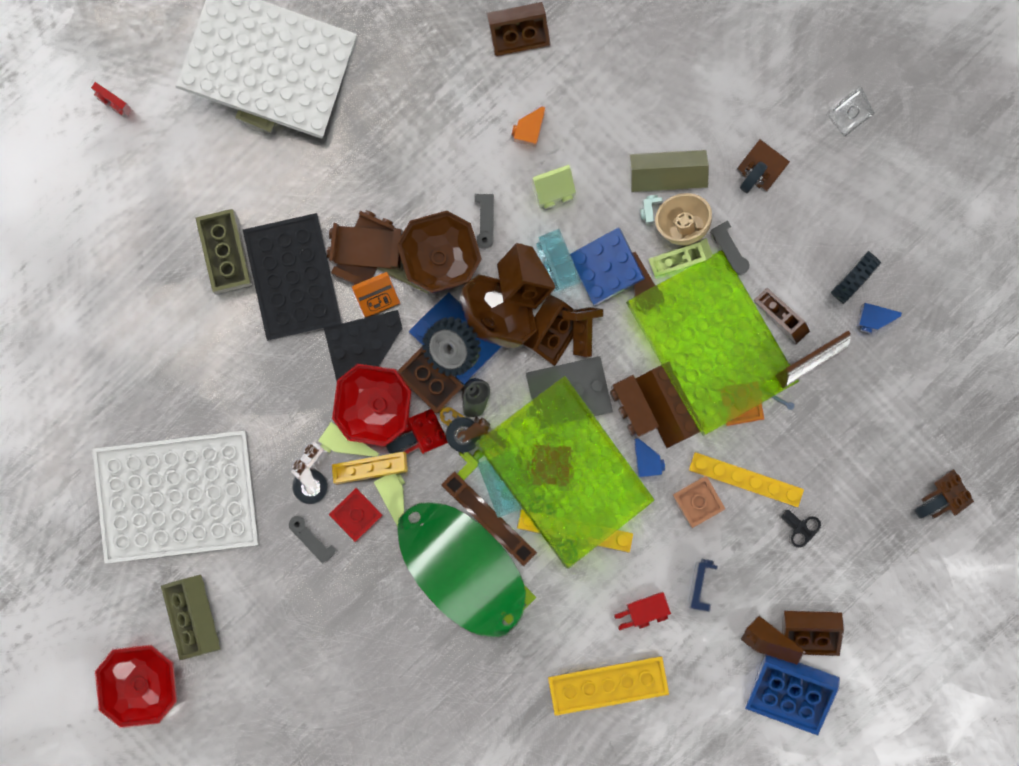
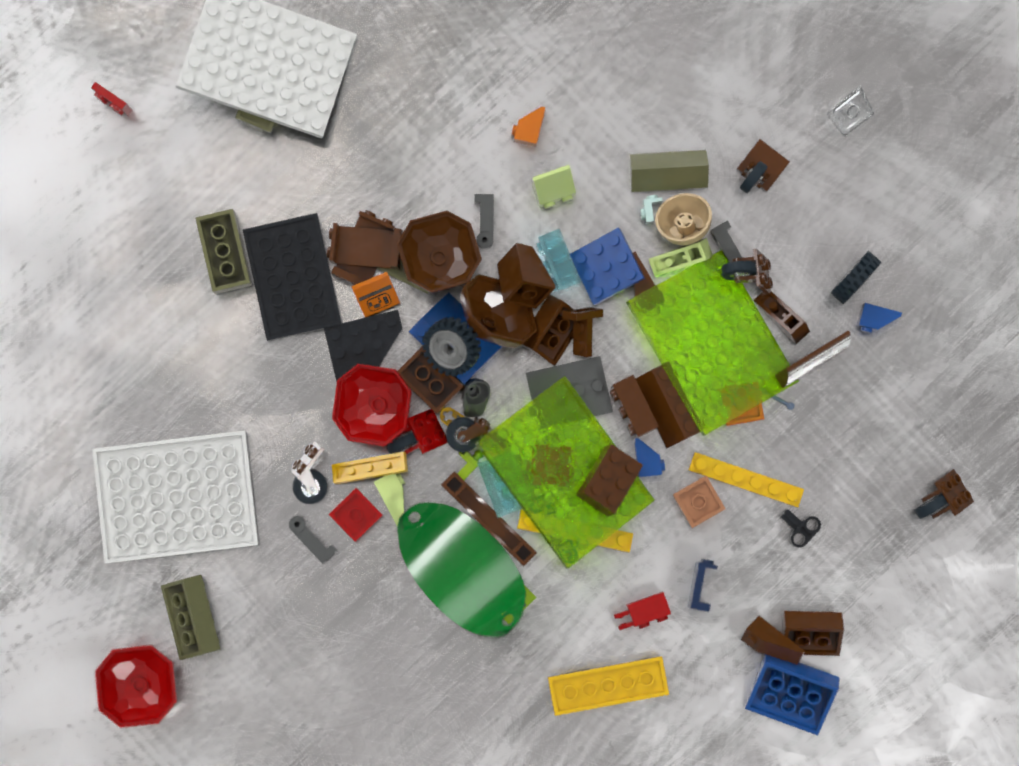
yellowish green slope [318,422,380,457] -> none
reddish brown slope [487,2,551,57] -> none
none -> reddish brown brick [576,444,643,516]
none -> reddish brown plate [721,248,773,295]

